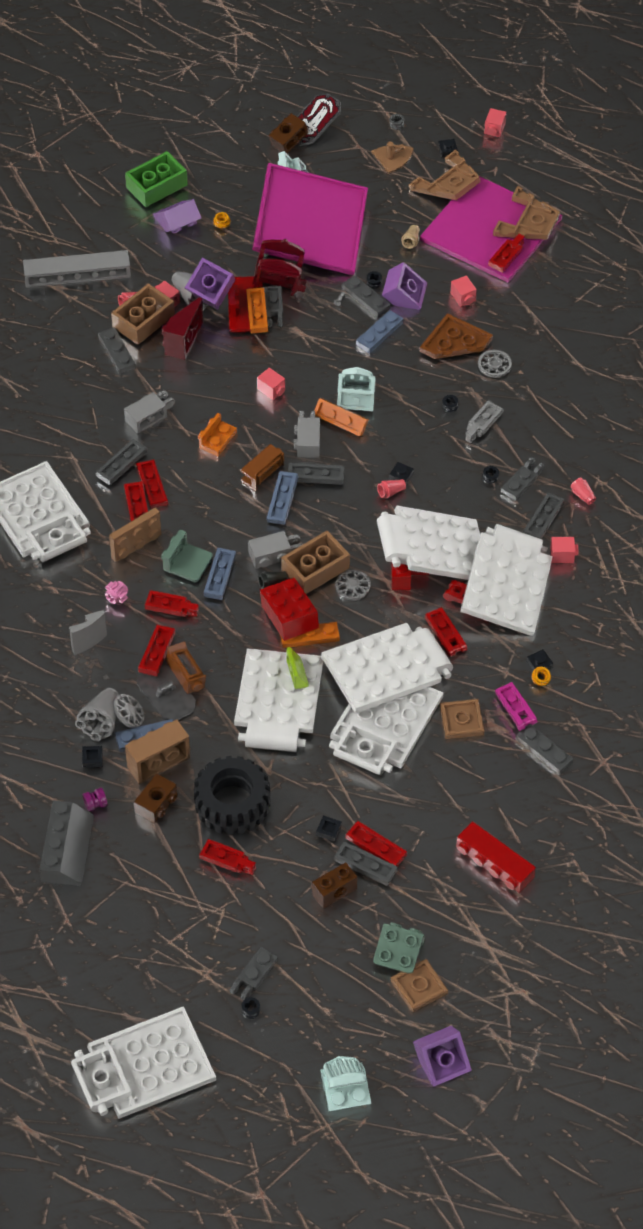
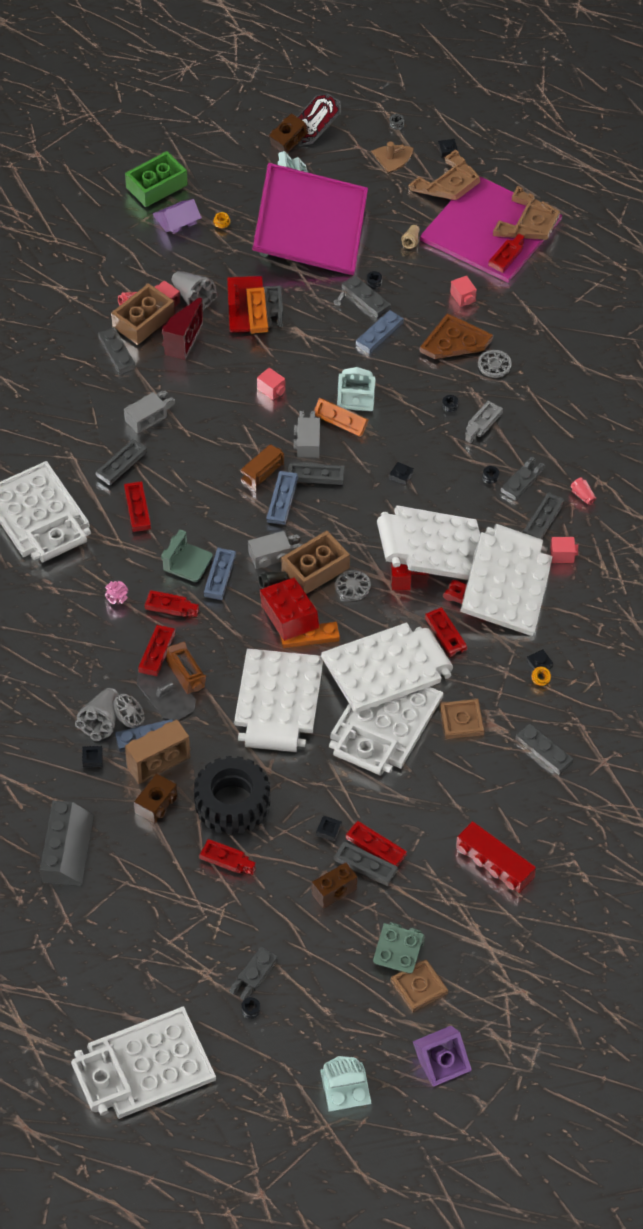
light grey brick [23,250,131,288] -> none
light grey slope [69,610,107,655] -> none
magenta wheel [82,787,108,812] -> none
medium nougat plate [109,507,161,562] -> none
red tile [136,459,168,509] -> none
medium lavender slope [185,257,235,310] -> none
orange bracket [198,413,237,457] -> none
dark red animal [252,239,307,296] -> none
lime slope [286,647,309,689] -> none
coral cone [377,479,406,499] -> none
medium lavender slope [382,262,427,310] -> none
coral brick [484,108,506,137] -> none
dark pink plate [495,682,538,731] -> none

